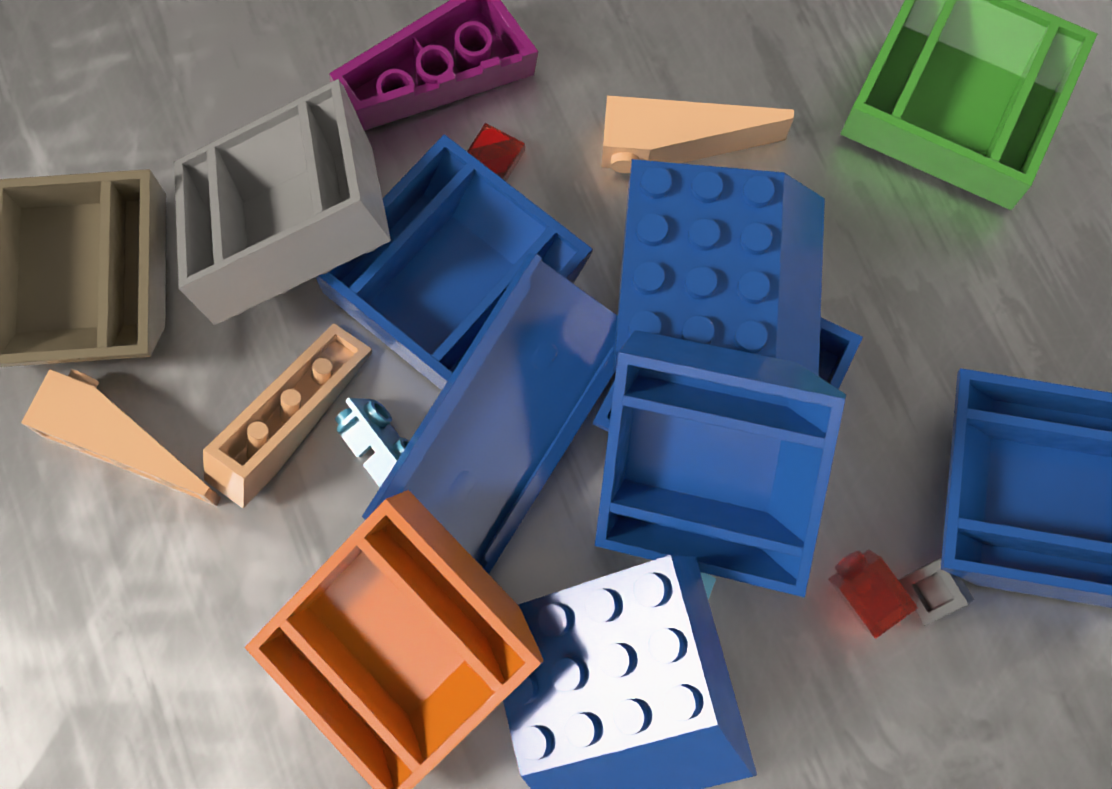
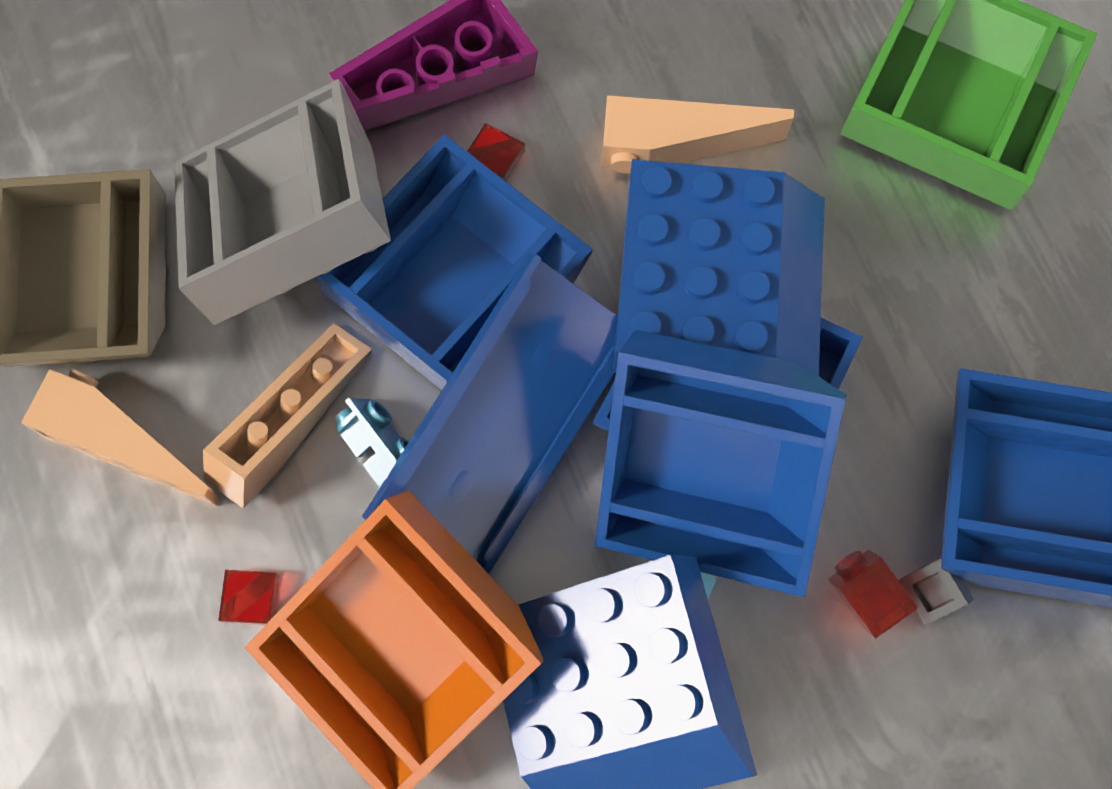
none -> clear red tile [218,570,279,626]

